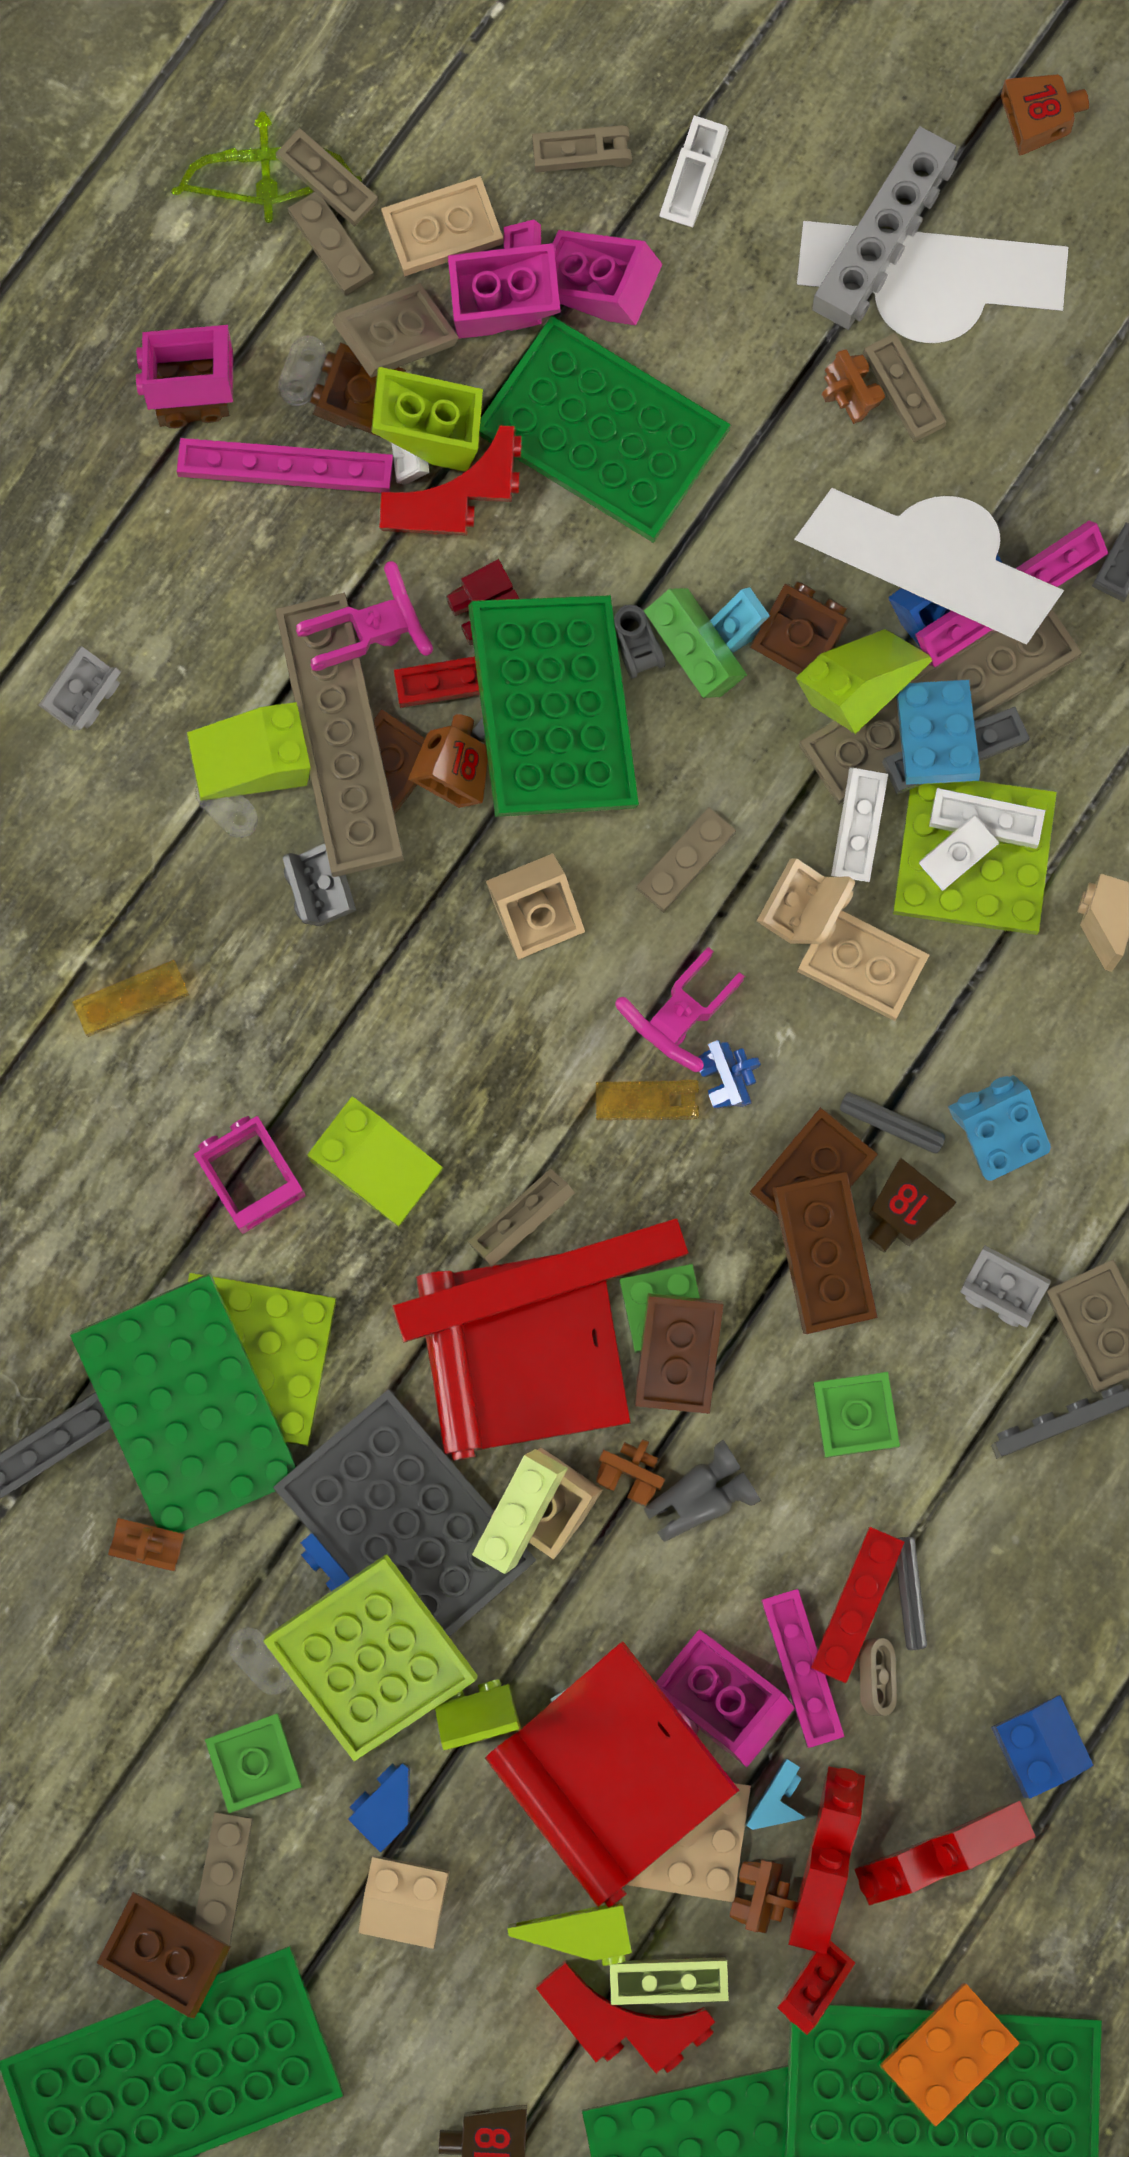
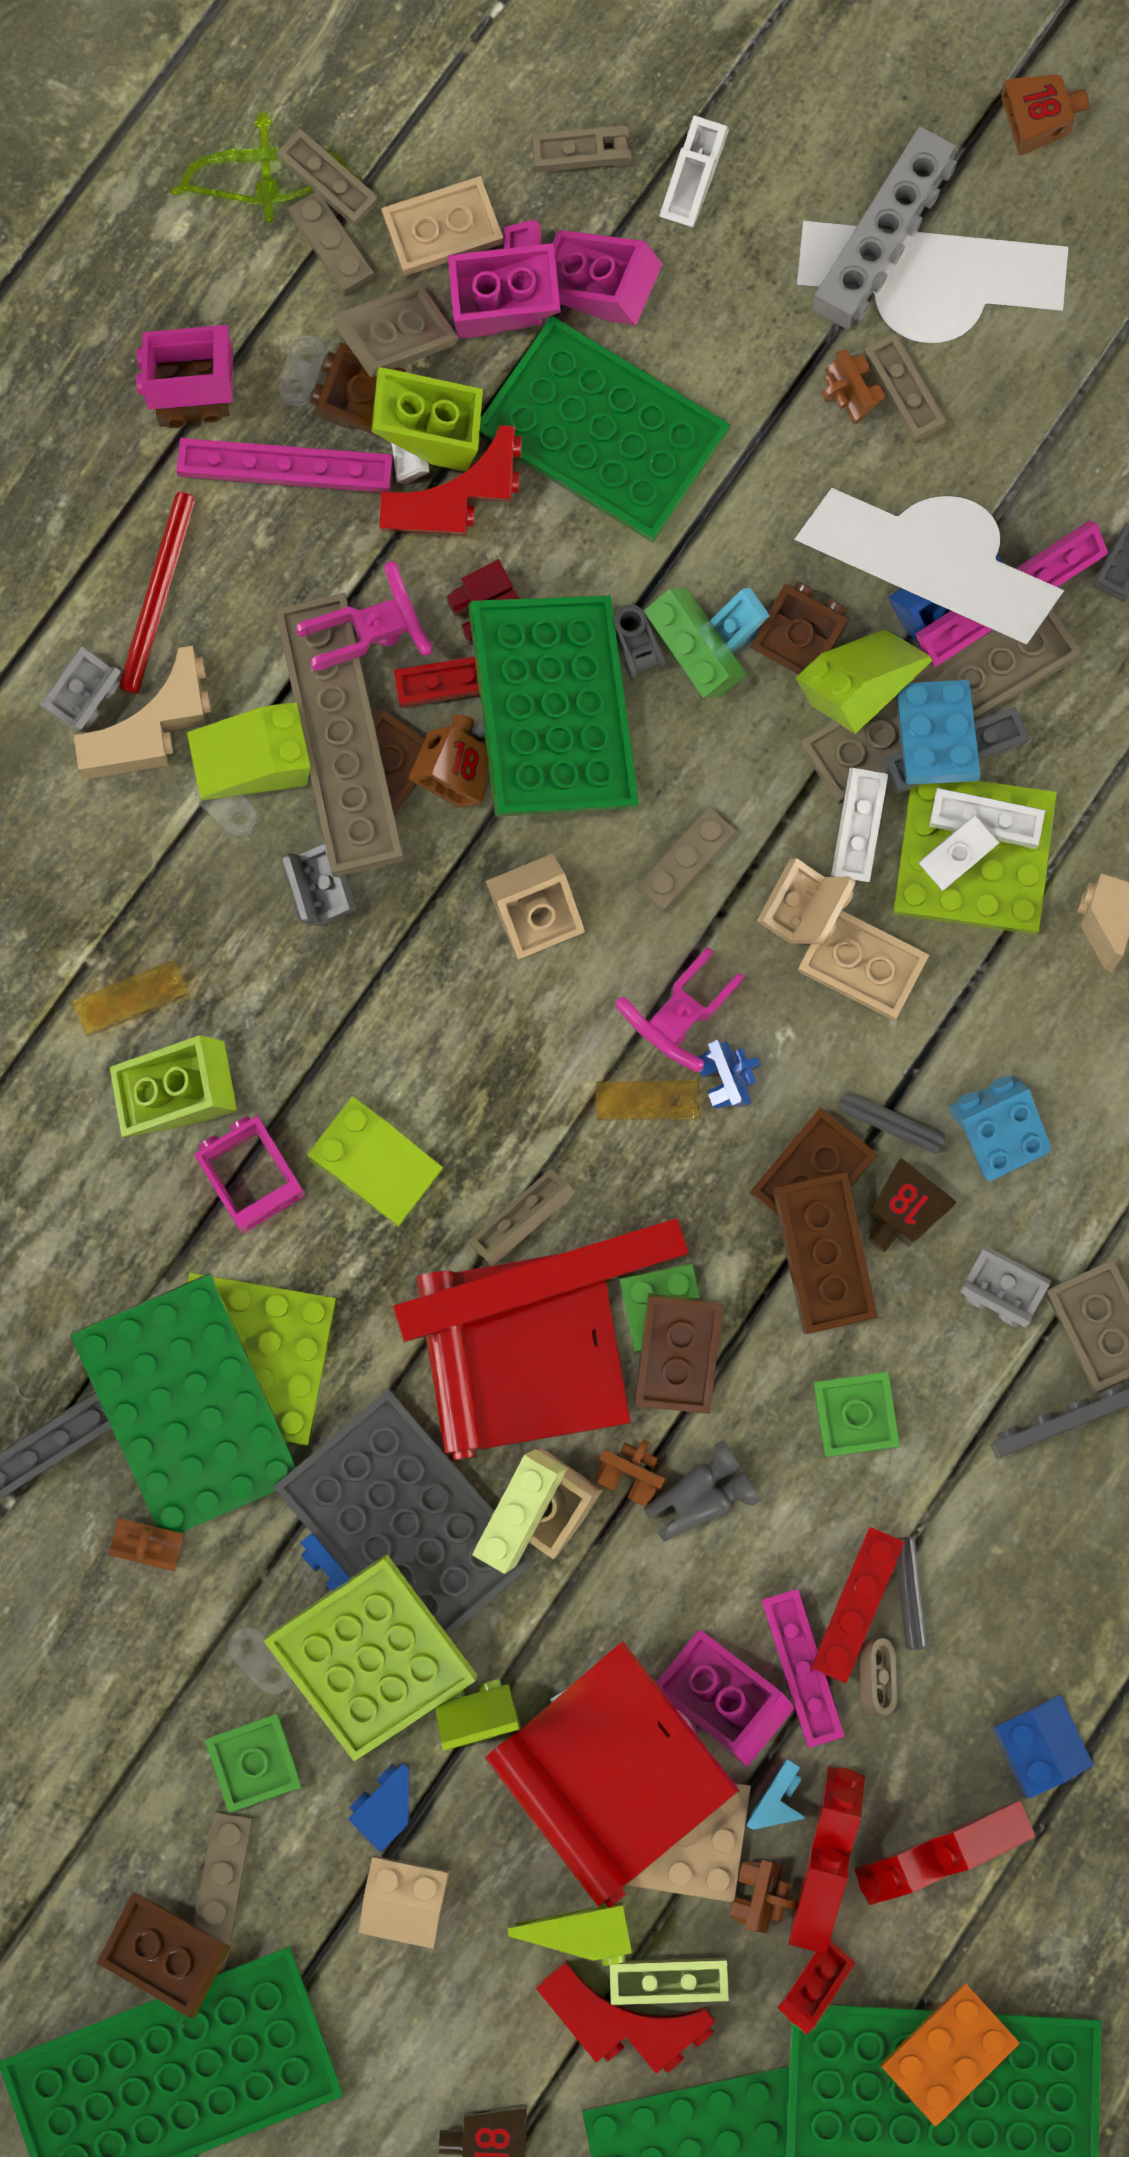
none -> tan arch [74,646,211,779]
none -> lime slope [109,1035,237,1138]
none -> red axle [119,492,195,694]

